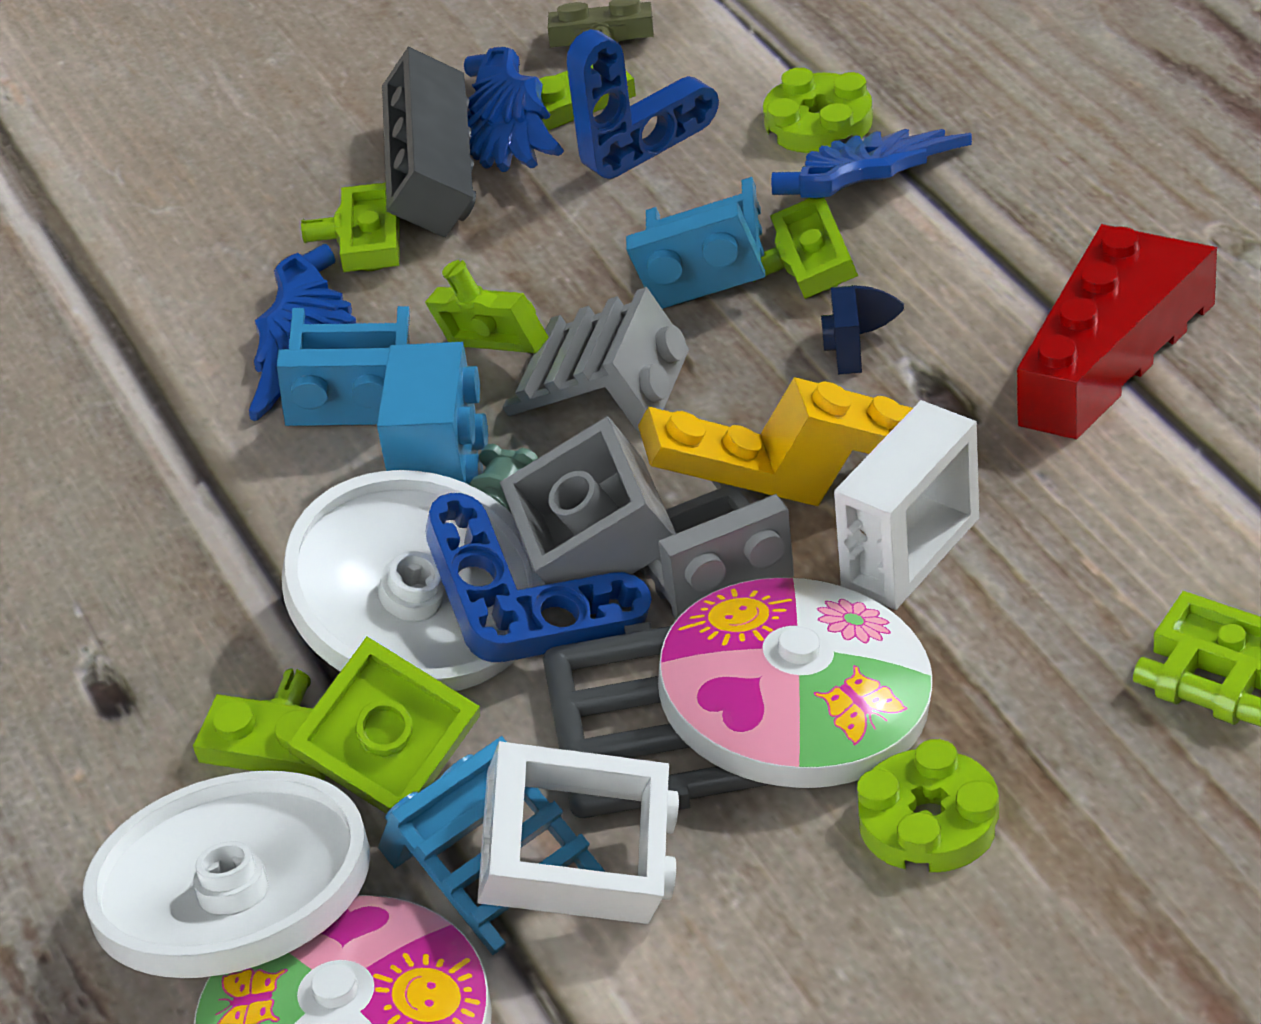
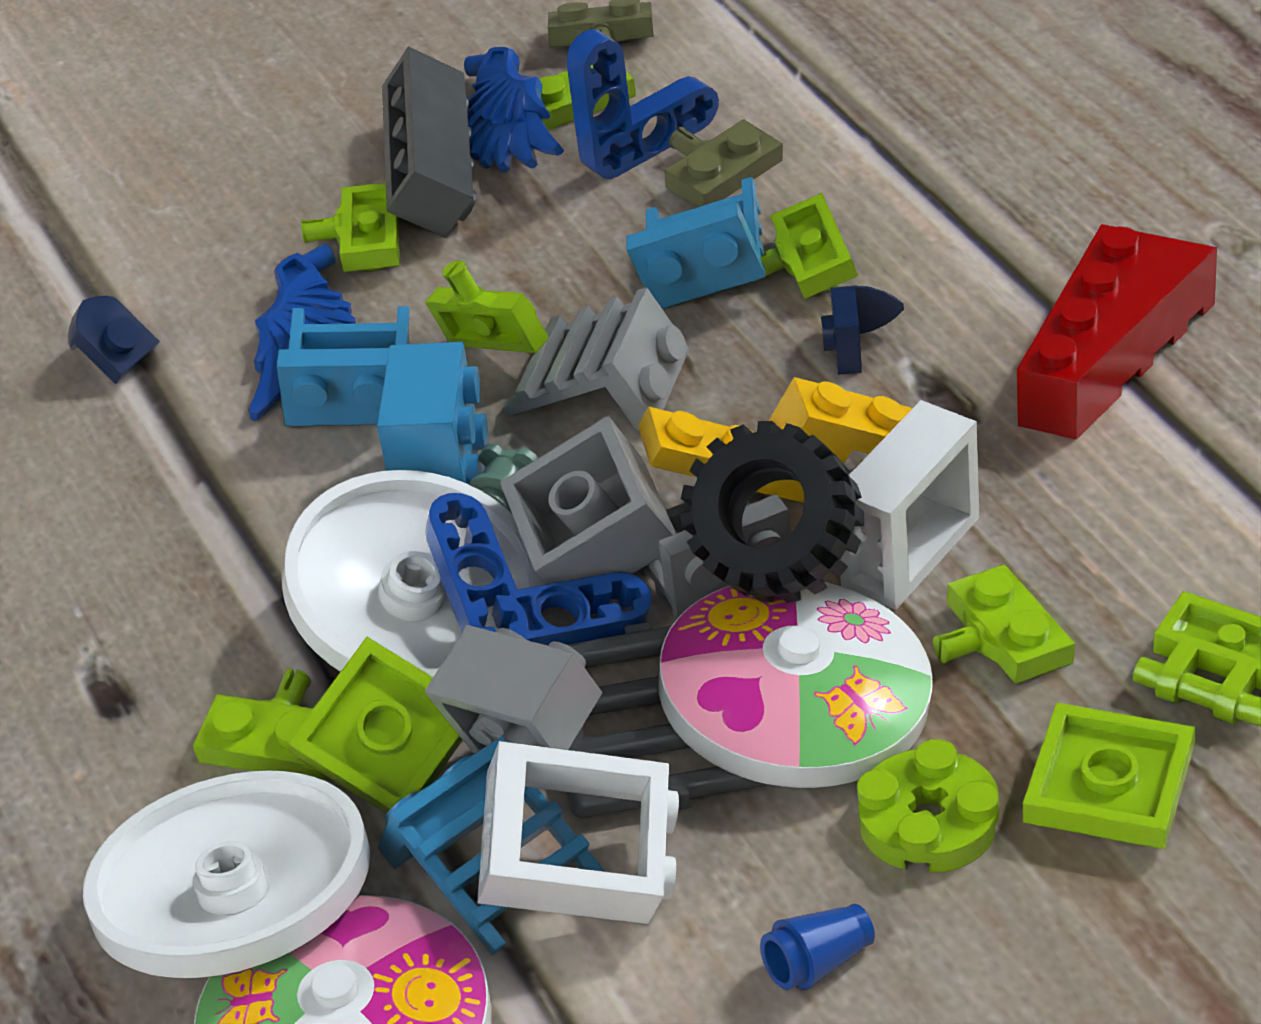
lime plate [763,67,873,153] -> none
blue animal [771,129,972,198] -> none
none -> dark blue plate [68,296,160,384]
none -> light grey brick [424,625,603,754]
none -> olive plate [665,119,783,207]
none -> black tyre [680,421,864,603]
none -> blue cone [760,904,875,990]
none -> lime plate [933,564,1076,684]
none -> lime plate [1023,702,1195,849]

